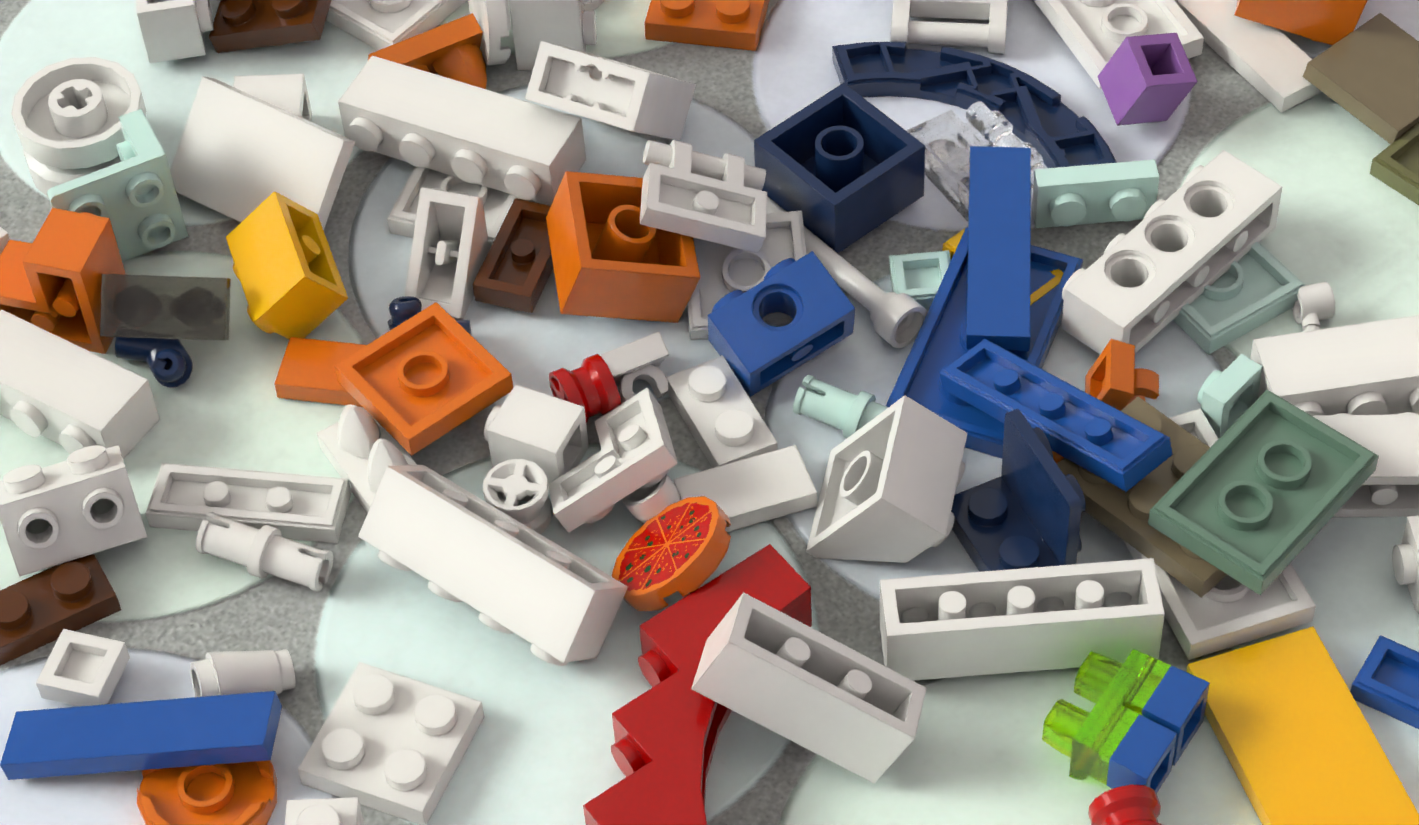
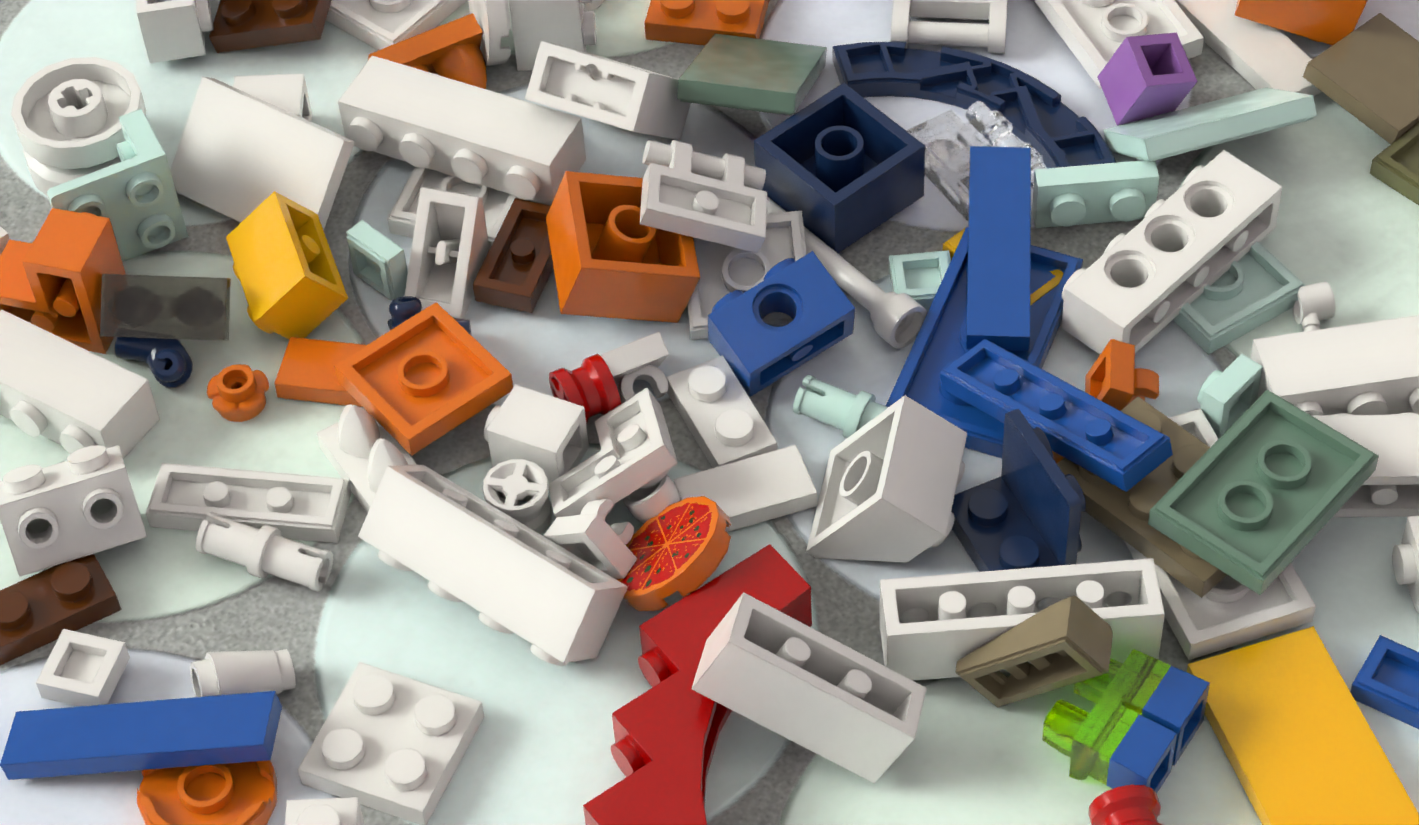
none -> orange plate [207,364,269,422]
none -> light aqua tile [346,220,408,300]
none -> white tile [544,499,637,579]
none -> sand green tile [677,33,827,116]
none -> dark tan slope [955,596,1113,708]
none -> light aqua tile [1103,88,1317,162]

